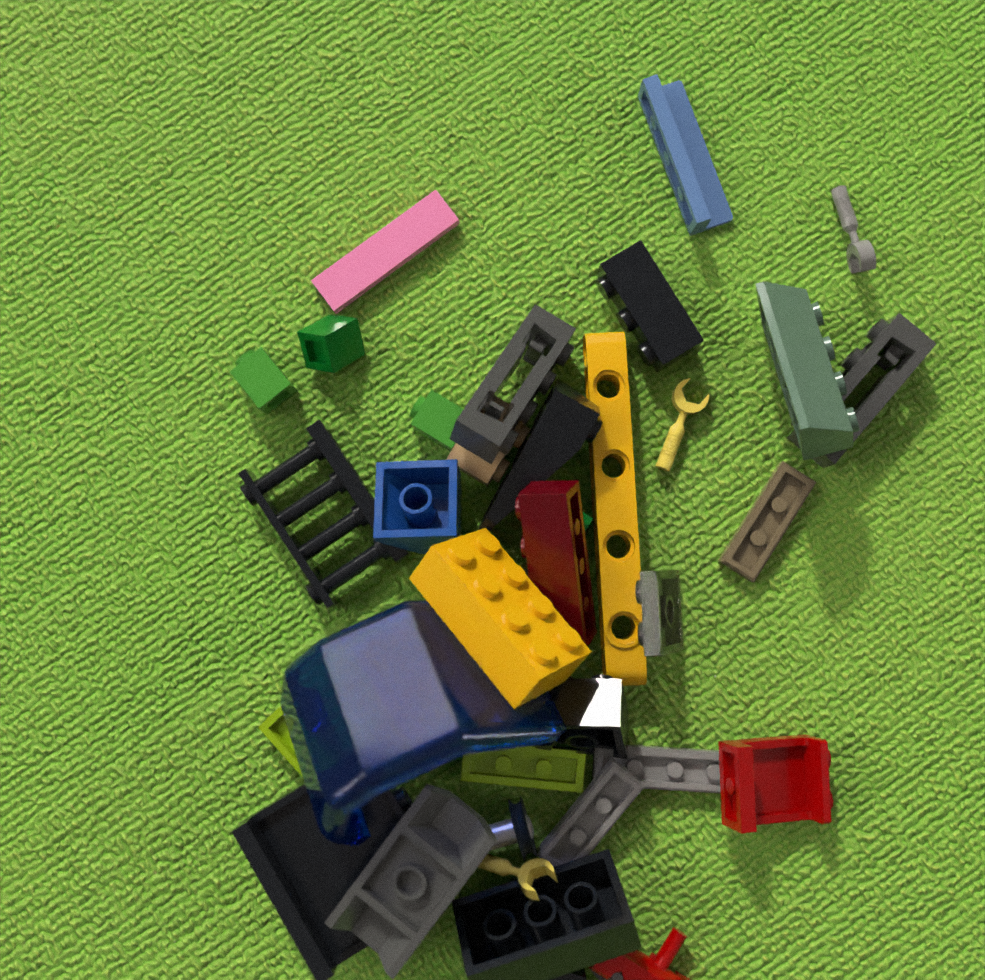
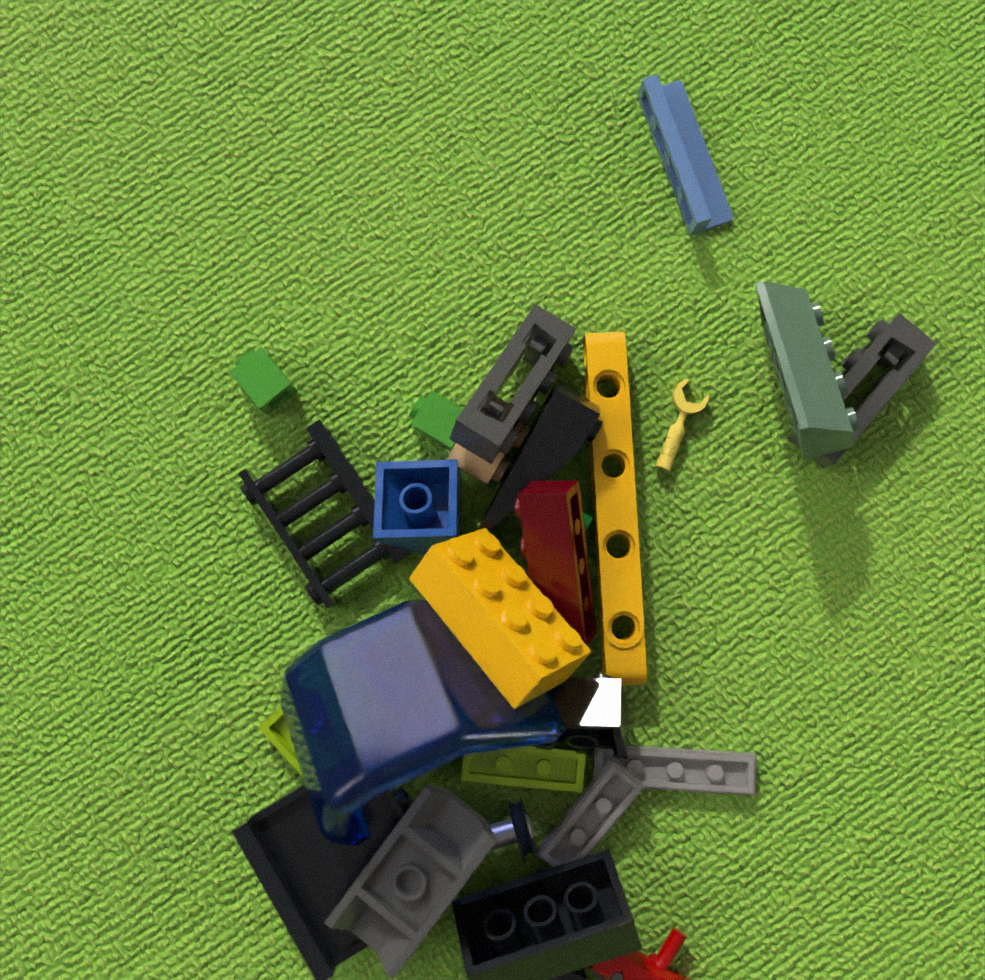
green panel [297,314,365,373] -> none
bright pink tile [311,190,459,314] -> none
light yellow piece [477,854,558,901] -> none
black brick [596,240,704,372] -> none
clear smoke plate [635,570,684,656] -> none
dark tan tile [718,461,816,582] -> none
red panel [718,734,833,834] -> none
light grey piece [831,185,876,274] -> none

